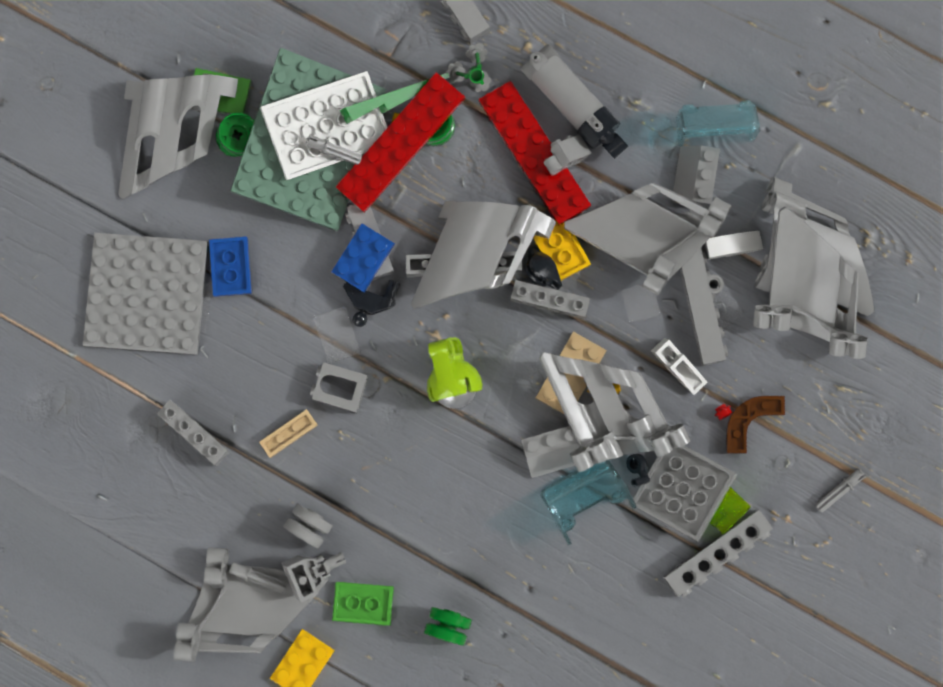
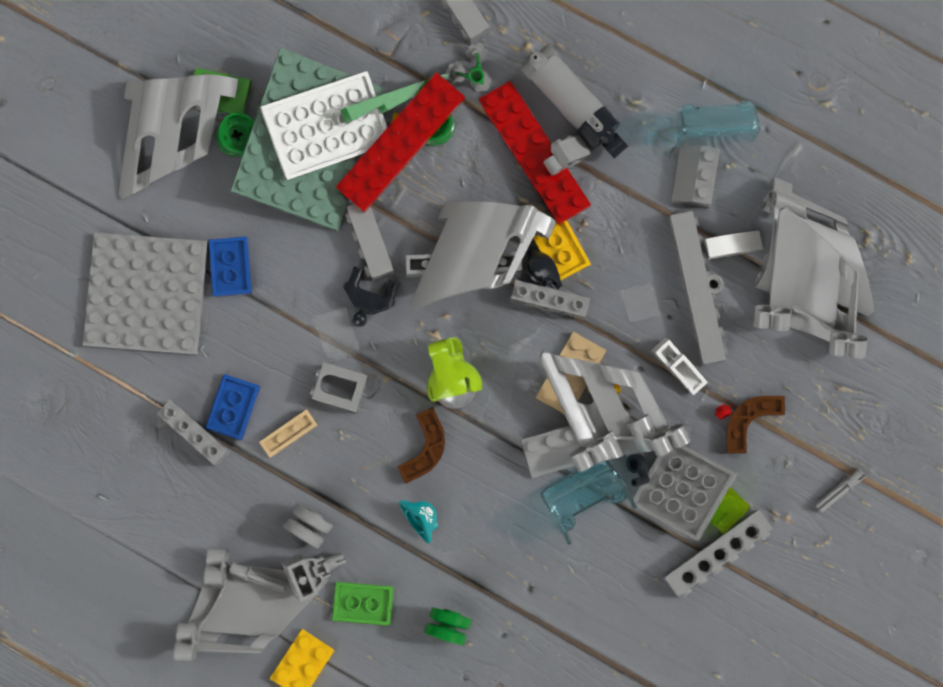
light grey axle [305,134,362,165] -> none
blue plate [331,223,395,293] -> none
light grey panel [564,183,732,296] -> none
none -> blue tile [205,374,261,441]
none -> reddish brown plate [397,407,445,484]
none -> teal hat [398,500,439,544]

